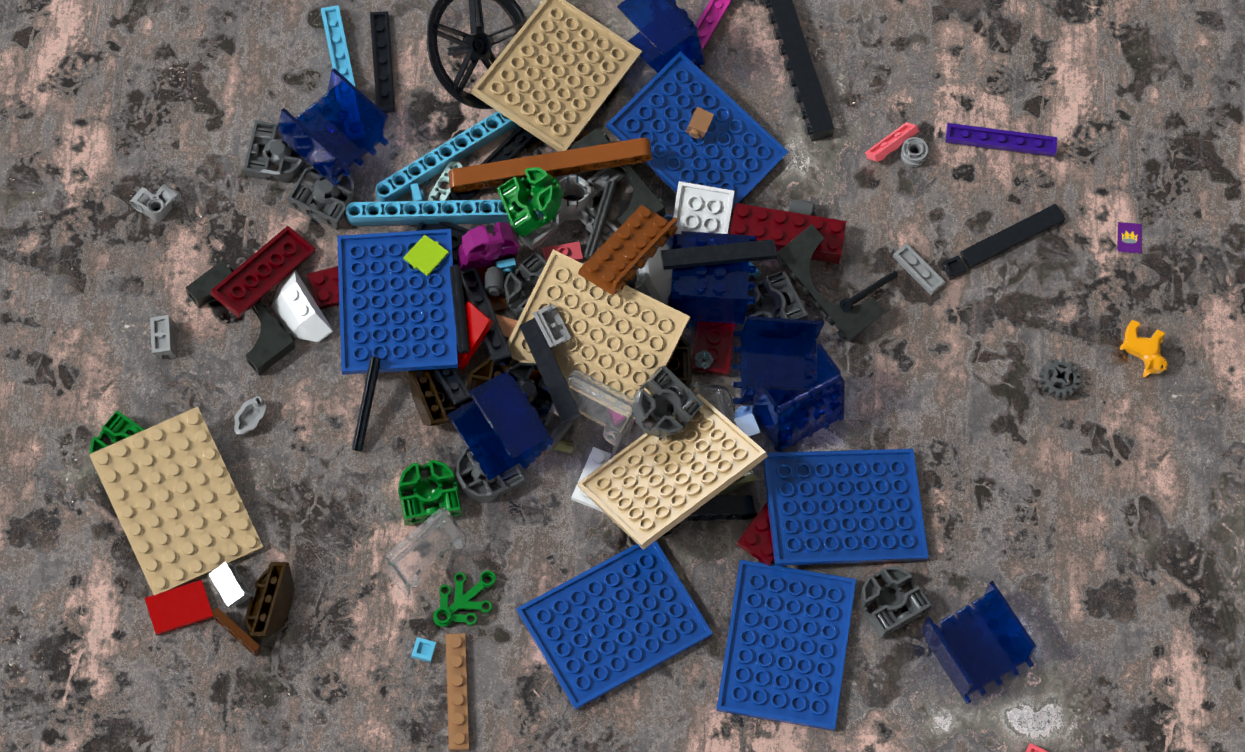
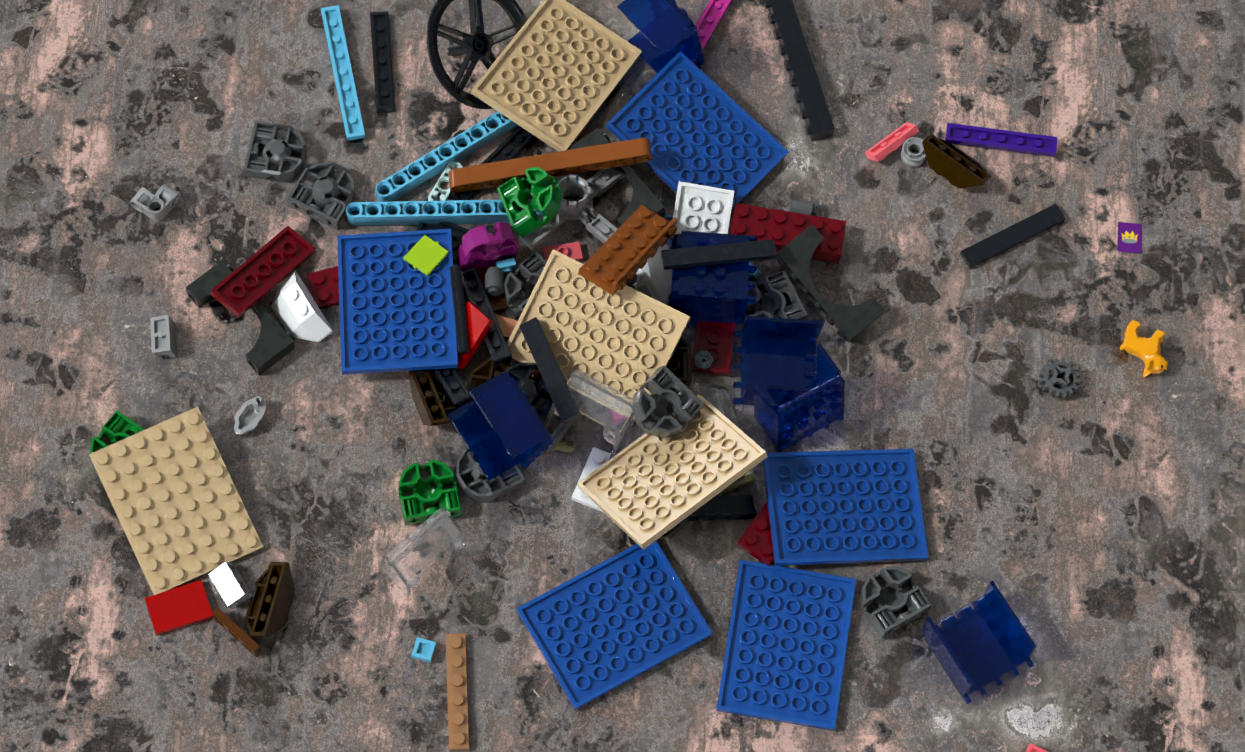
clear blue windscreen [278,68,388,186] -> none
black axle [352,356,381,452] -> none
medium azure plate [410,183,425,201] -> none
green plant [433,570,496,627] -> none
light grey hinge [533,305,572,349] -> none
dark grey axle [584,181,616,259] -> none
medium nougat brick [685,107,714,139] -> none
medium blue brick [734,405,761,437] -> none
black bar [840,270,898,312] -> none
light grey tile [893,243,946,296] -> none
black tile [941,255,967,280] -> none
none -> dark brown wedge [922,134,991,188]

